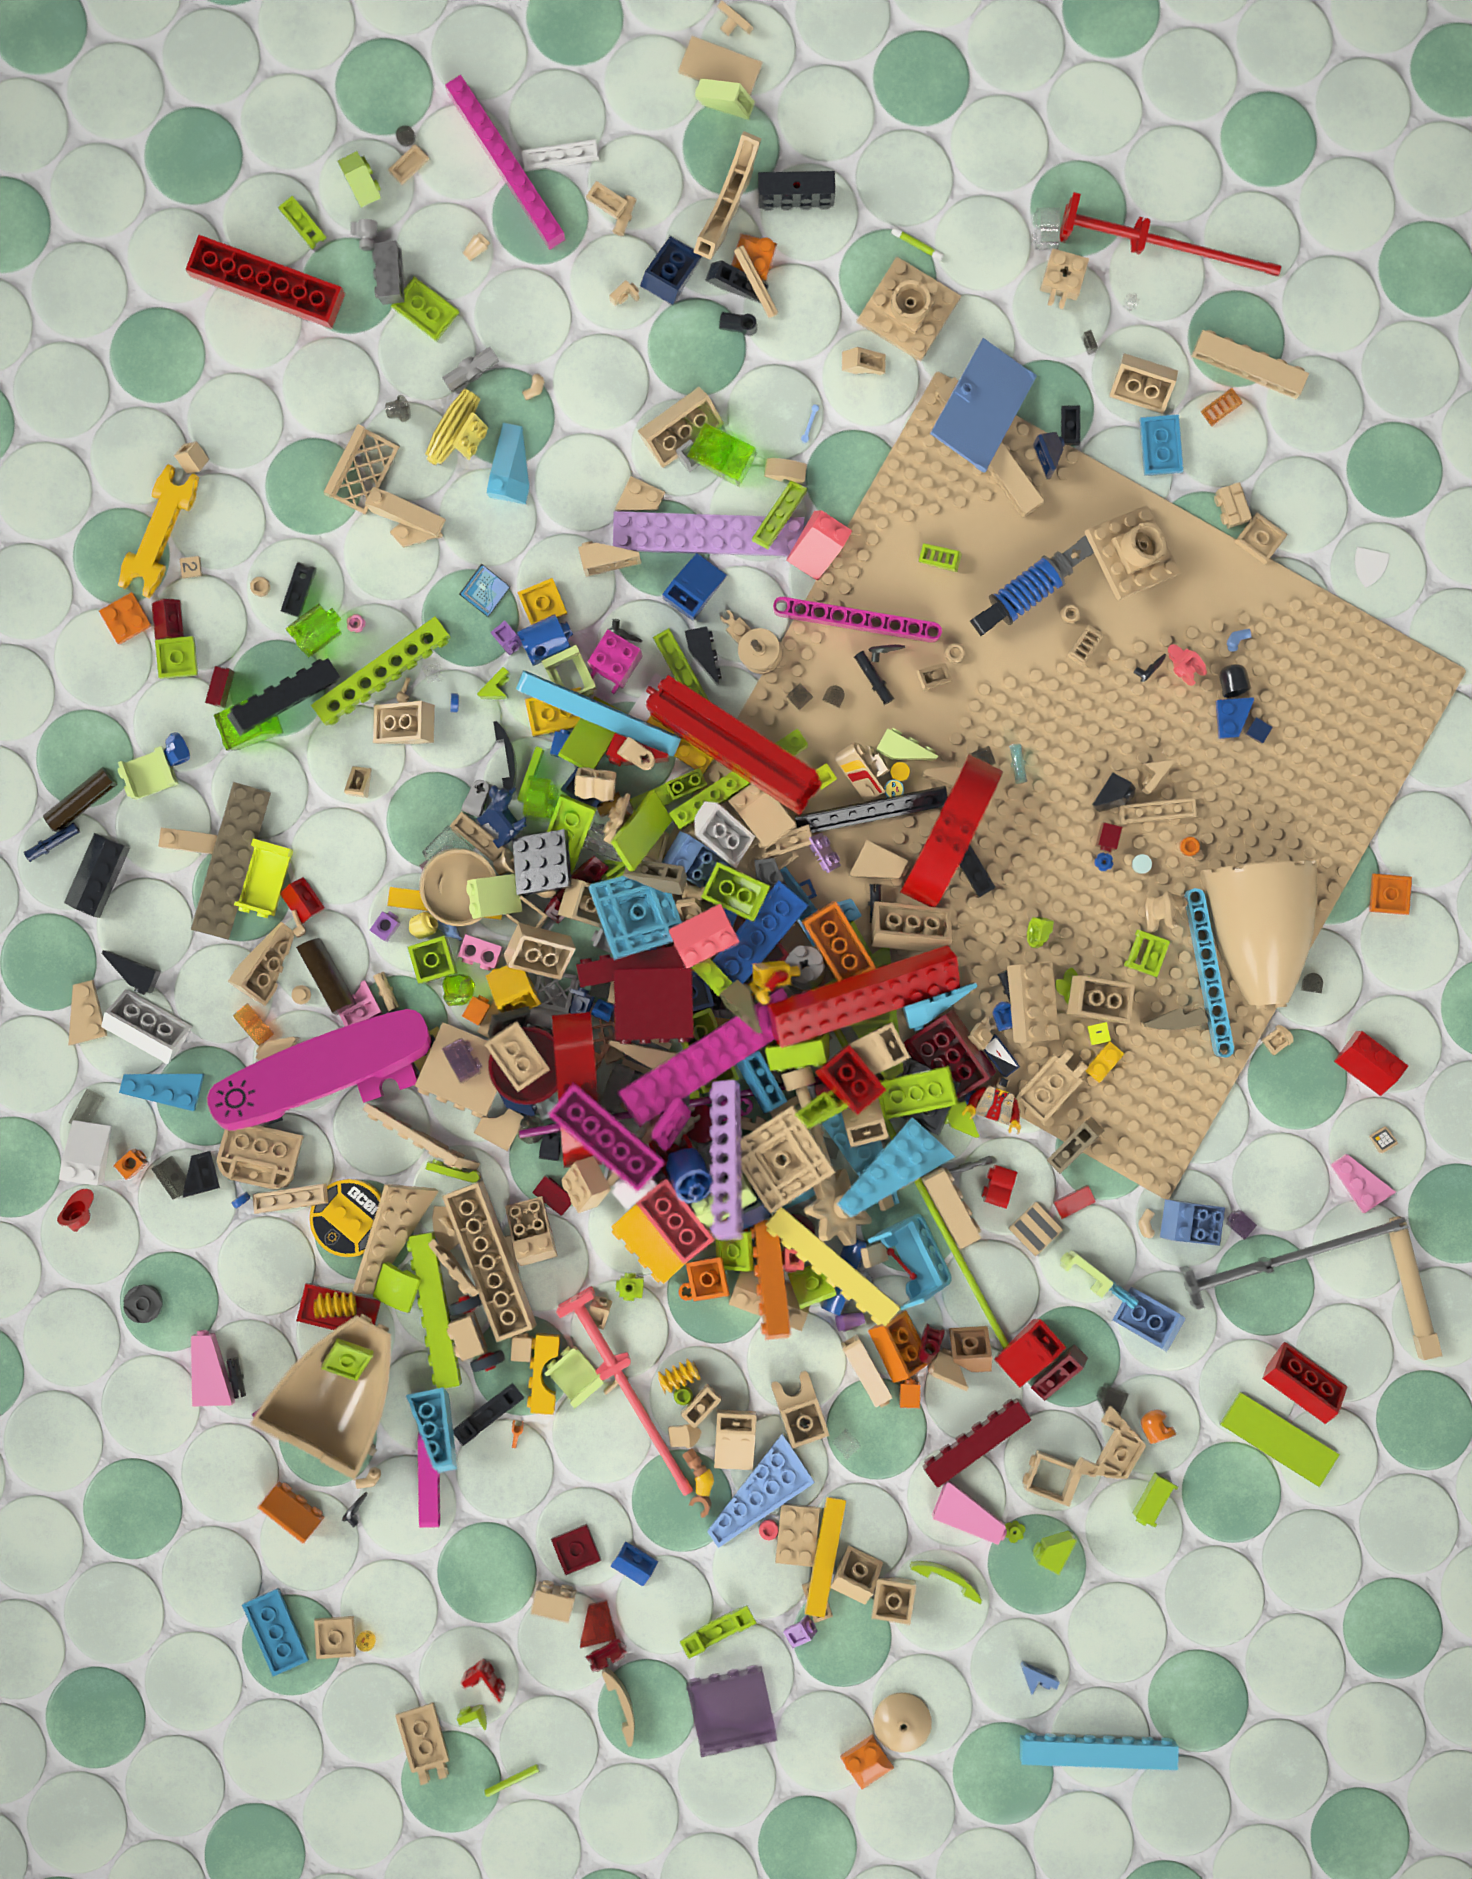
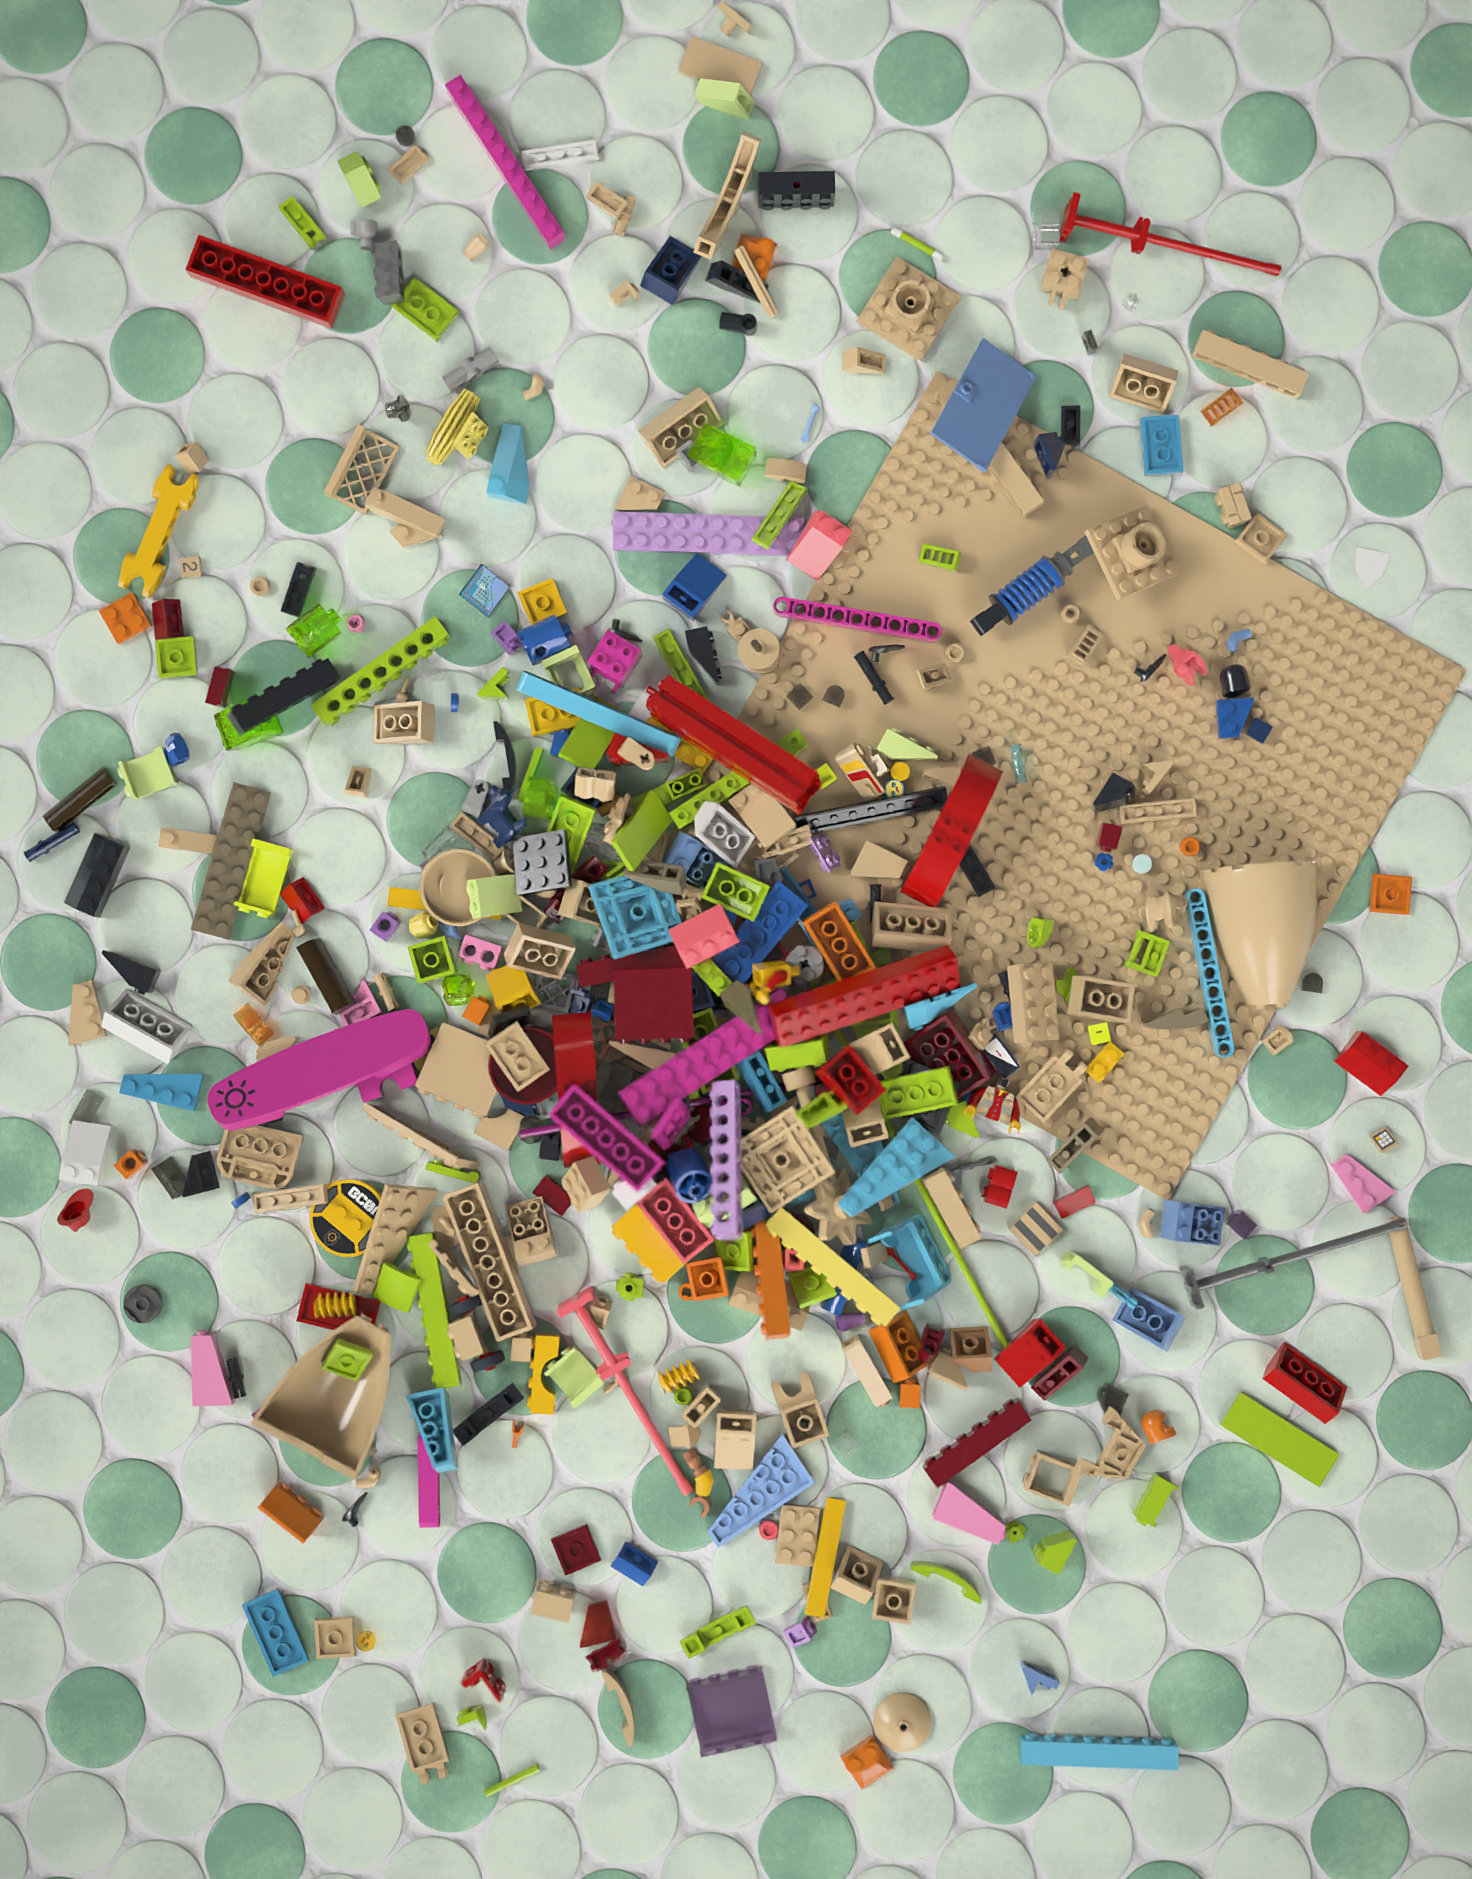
clear purple brick [442,1038,483,1084] -> none
tan slope [578,541,641,577] -> none

